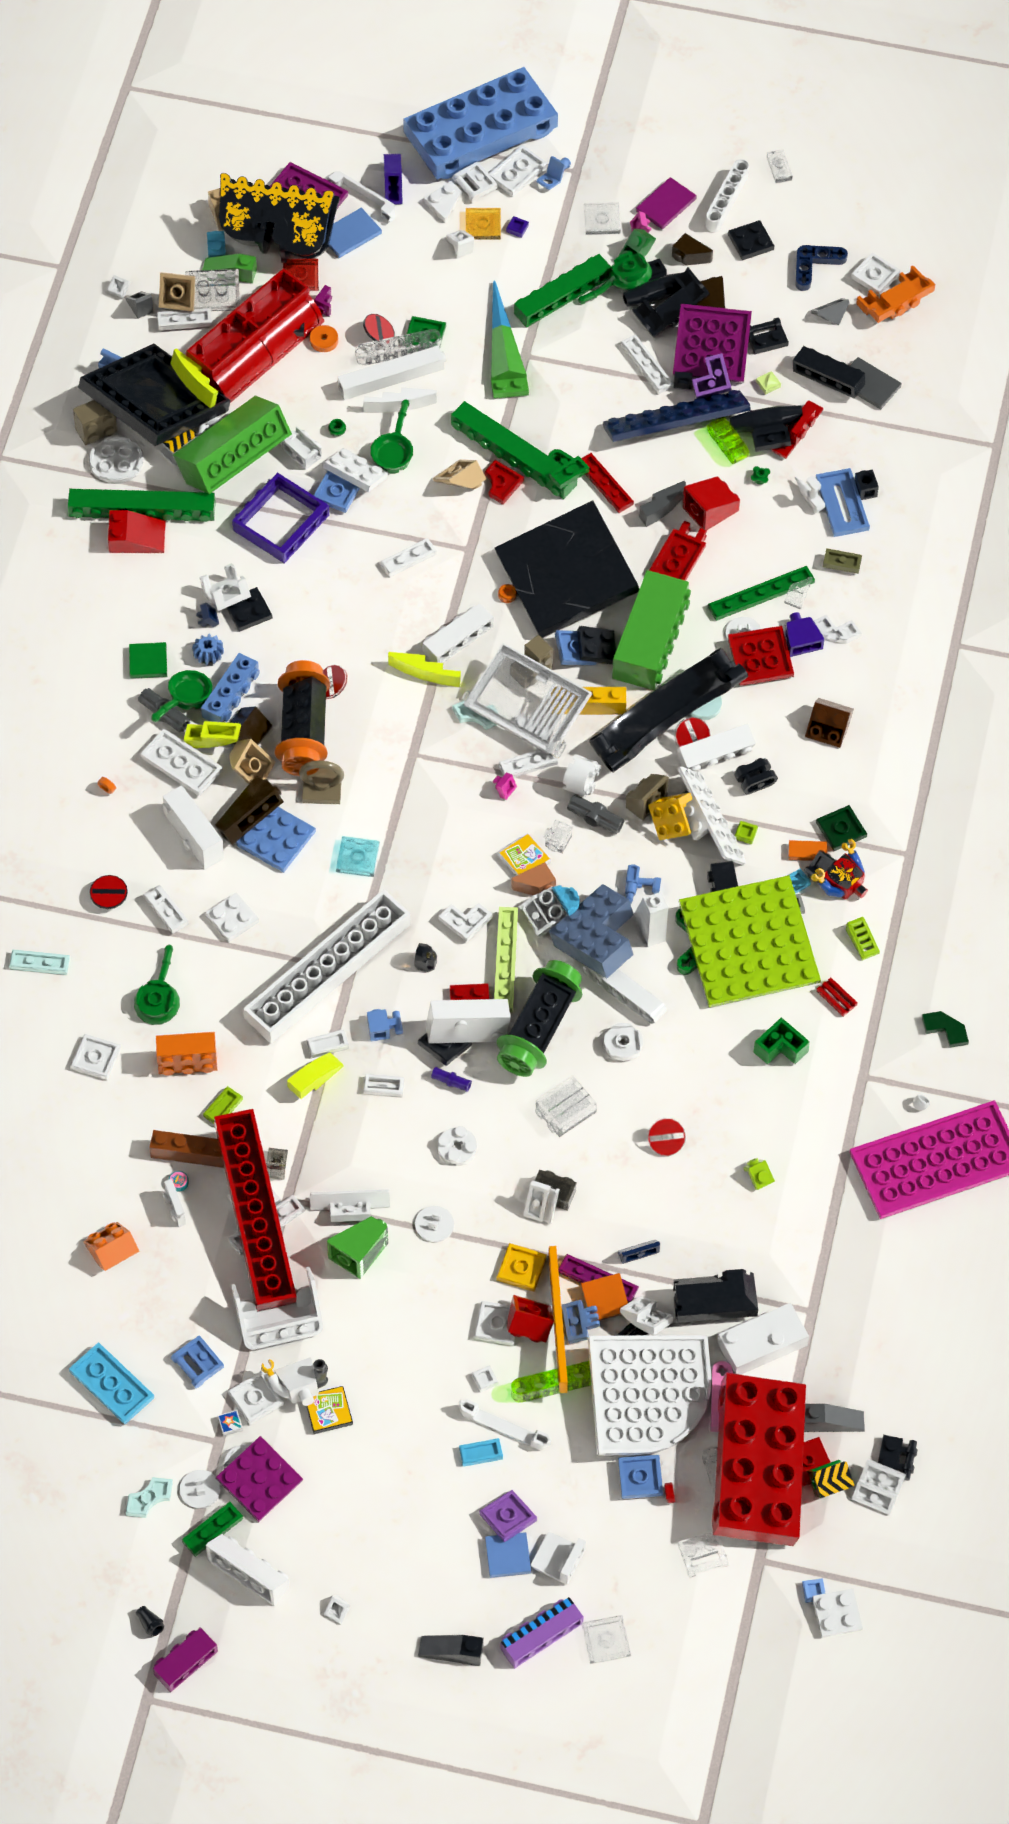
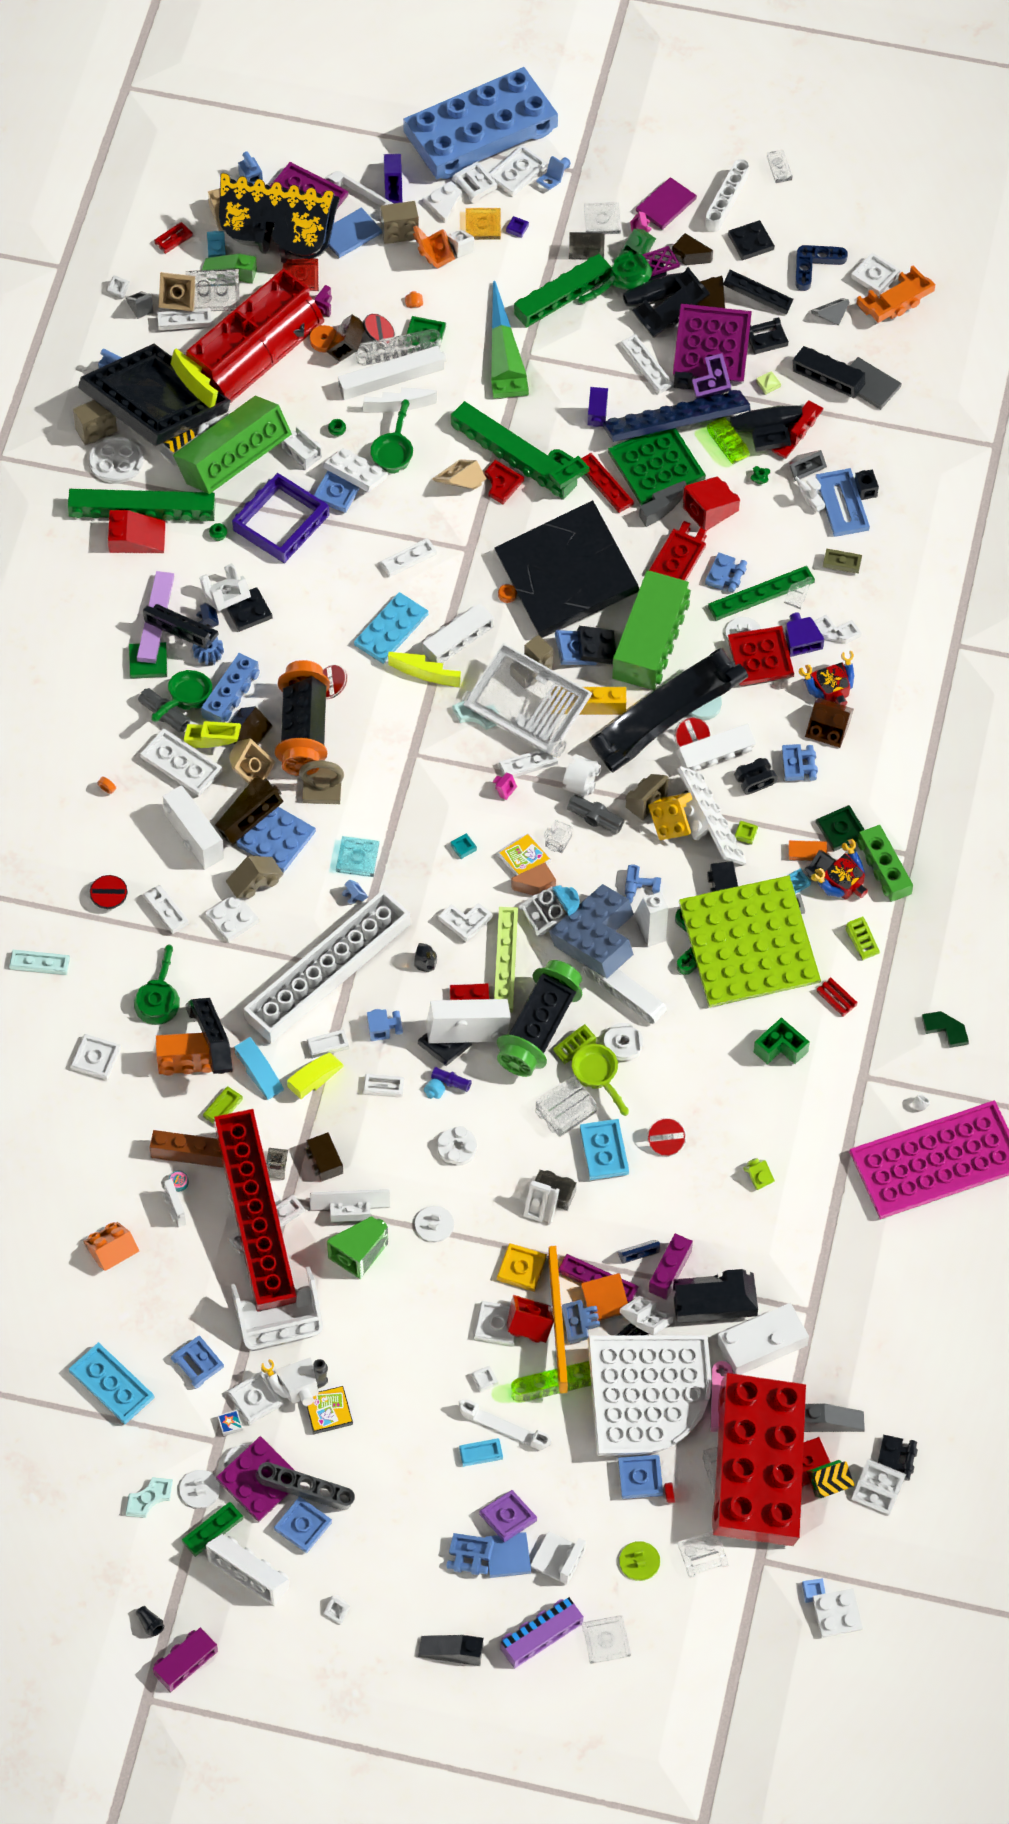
none -> lavender tile [137,571,175,664]
none -> black fence [143,604,219,650]
none -> red tile [154,222,193,254]
none -> black slope [185,997,233,1074]
none -> green plate [209,523,227,541]
none -> dark tan brick [226,856,283,899]
none -> medium azure slope [234,1037,284,1100]
none -> medium blue brick [238,151,263,185]
none -> dark grey beam [256,1462,355,1510]
none -> medium blue plate [274,1496,332,1554]
none -> dark brown brick [304,1132,343,1182]
none -> dark brown slope [326,314,364,362]
none -> medium blue tile [342,879,368,904]
none -> medium azure plate [354,592,429,664]
none -> dark tan brick [380,201,419,244]
none -> orange piece [405,291,423,308]
none -> orange bracket [413,225,455,269]
none -> medium azure piece [424,1079,446,1099]
none -> medium blue plate [446,1533,495,1575]
none -> teal tile [451,833,477,859]
none -> lime slope [553,1024,596,1064]
none -> clear smoke brick [569,232,605,260]
none -> lime piece [572,1044,629,1116]
none -> medium azure plate [580,1119,629,1180]
none -> dark purple slope [587,387,608,427]
none -> green plate [608,428,706,505]
none -> lime piece [619,1541,660,1581]
none -> magenta window [642,246,680,277]
none -> magenta brick [648,1233,693,1300]
none -> medium blue plate [705,552,747,593]
none -> black tile [723,269,794,315]
none -> medium blue plate [782,744,818,781]
none -> dark grey slope [789,450,827,481]
none -> torso [798,651,855,706]
none -> bright green brick [857,824,913,902]

